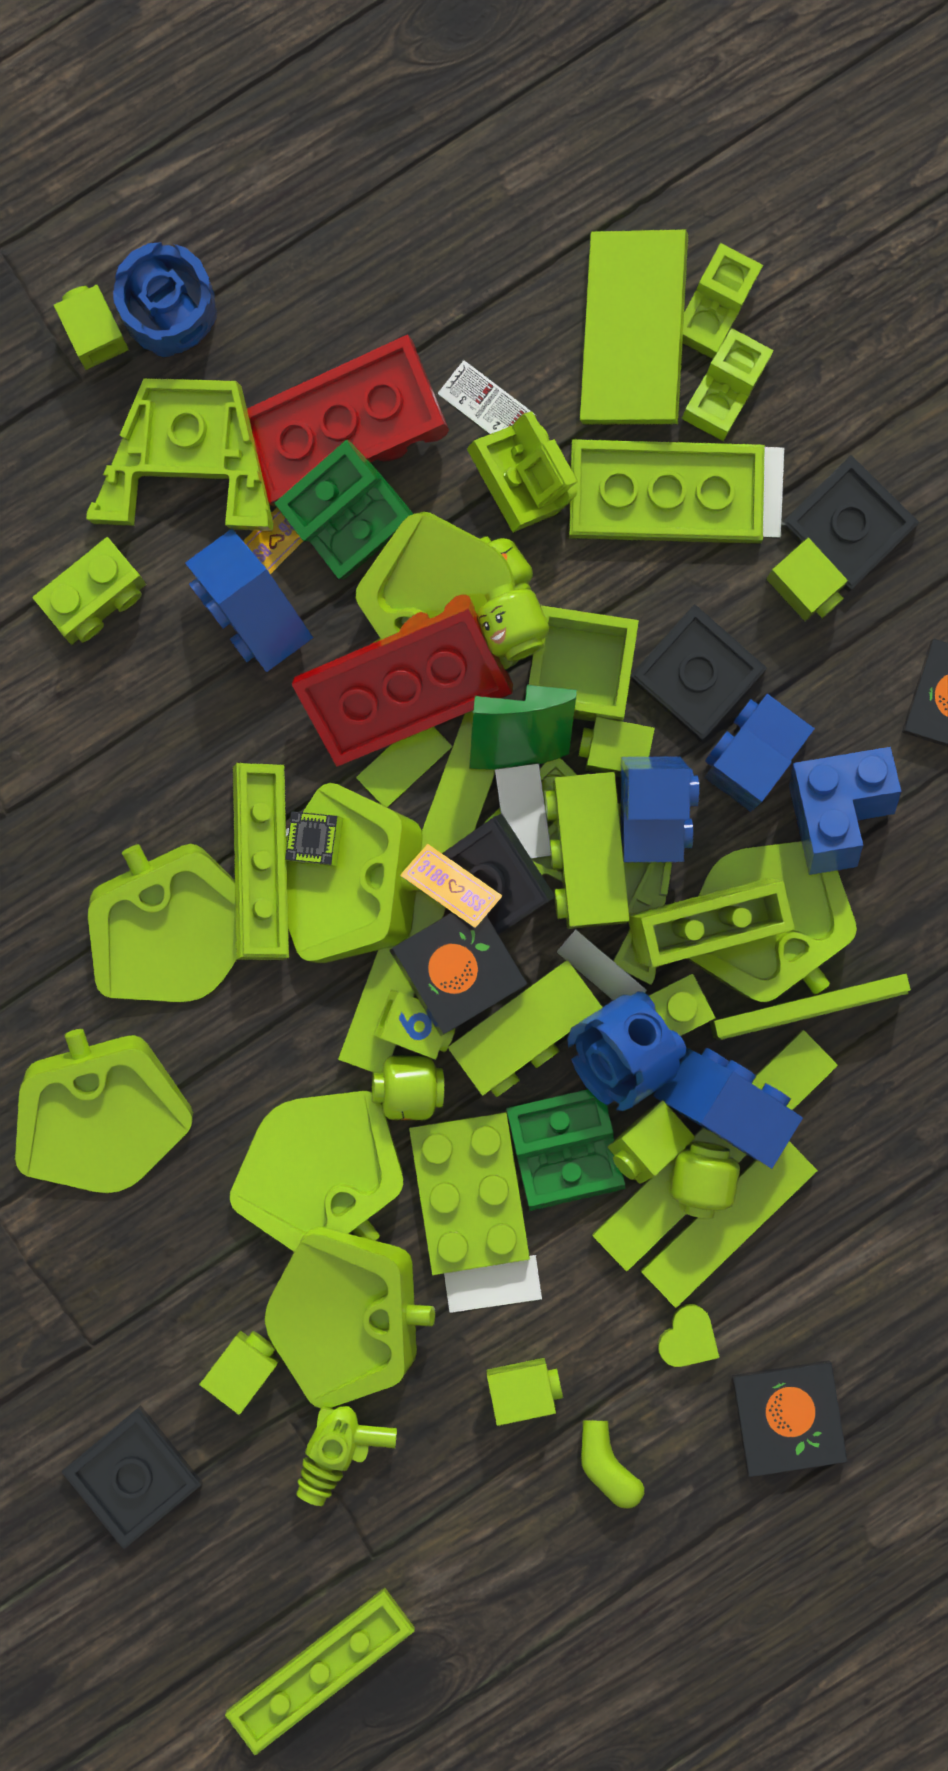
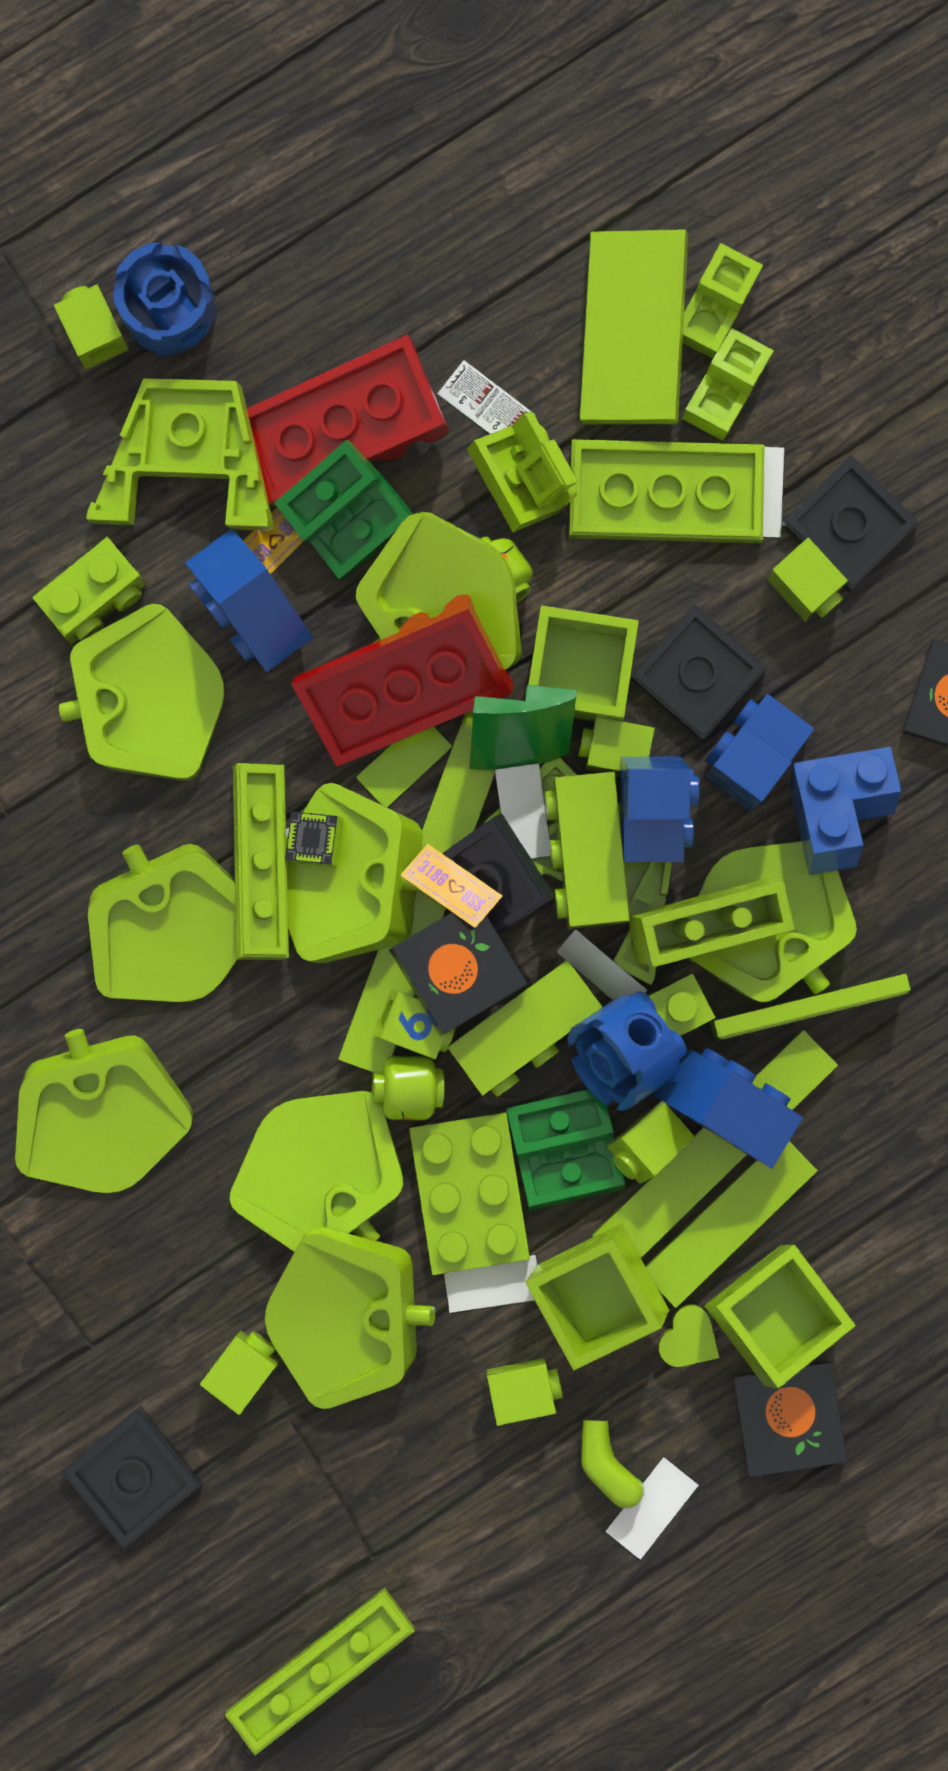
lime piece [296,1406,397,1506] -> none
lime head [476,583,550,662] -> none
lime head [670,1142,740,1219] -> none
none -> lime animal [59,604,225,781]
none -> lime piece [525,1223,669,1371]
none -> white sticker [605,1457,698,1560]
none -> lime piece [704,1244,856,1388]

